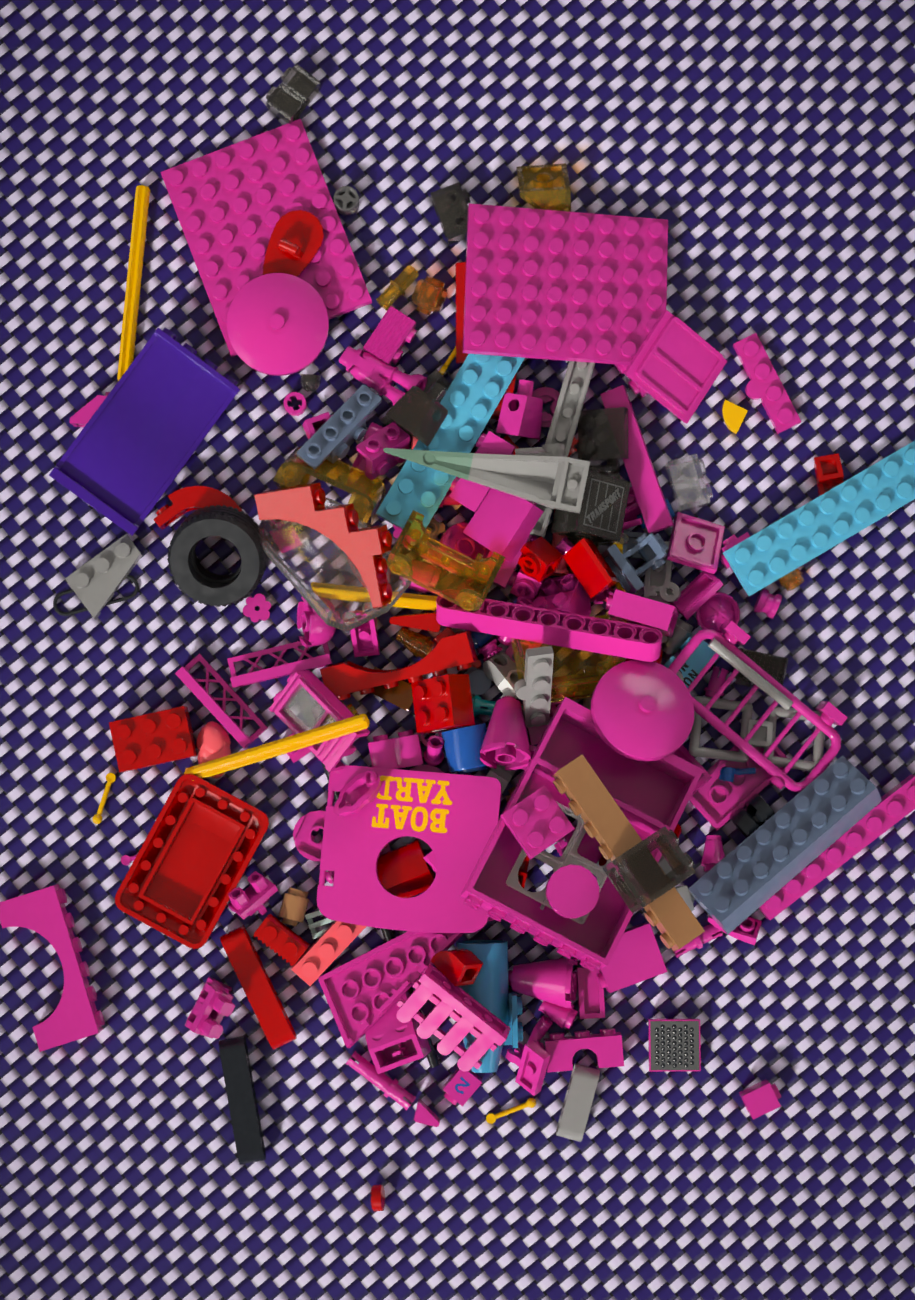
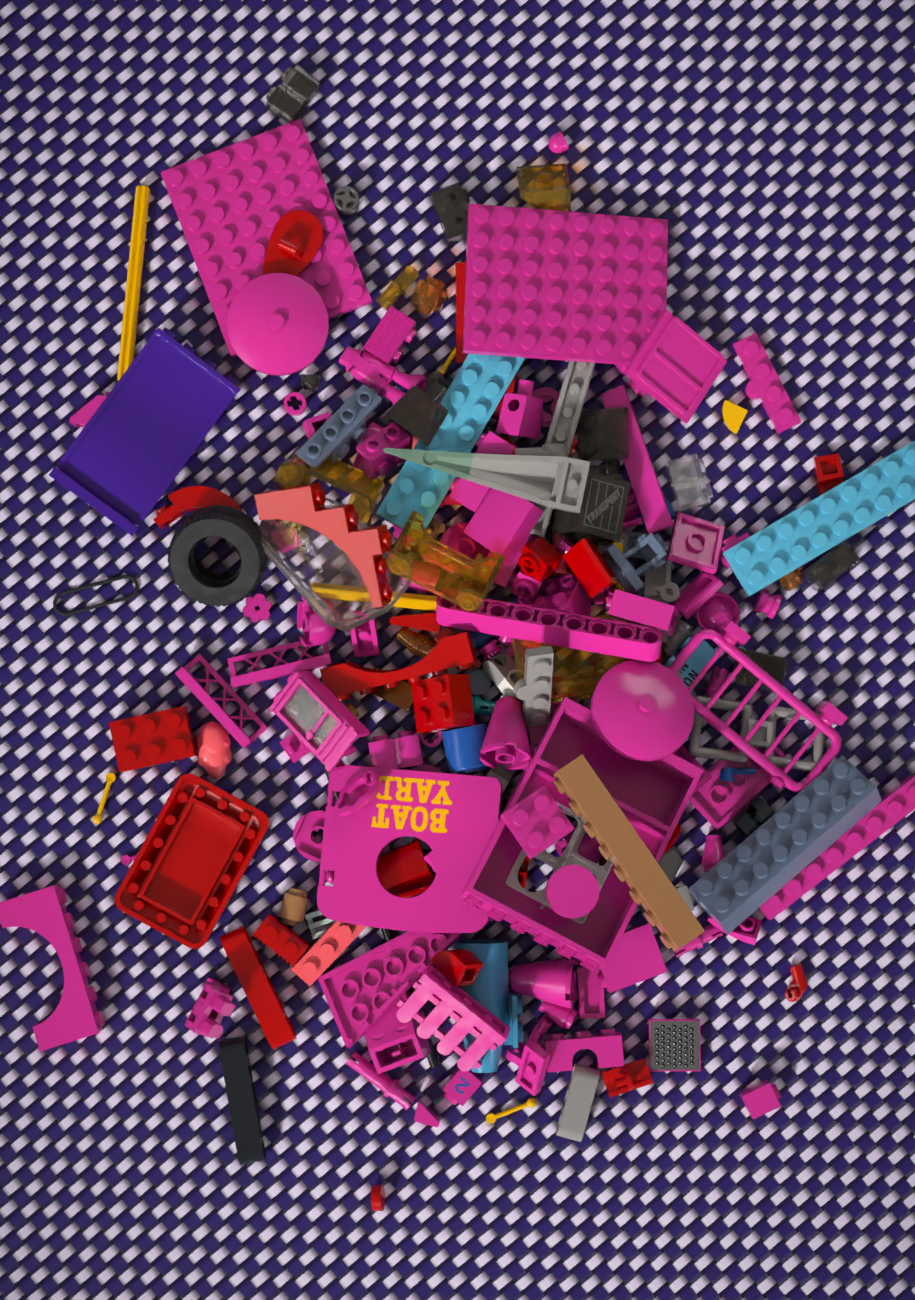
light grey wing [65,534,142,620] -> none
yellow axle [184,714,370,779] -> none
dark pink hips [228,871,278,920] -> none
dark pink pin [424,735,444,766] -> none
clear smoke container [603,826,696,913] -> none
light grey bar [708,638,793,710] -> none
none -> dark pink hinge [548,131,569,153]
none -> red hips [601,1057,653,1098]
none -> red arm [785,963,808,1002]
none -> clear smoke brick [801,541,859,592]

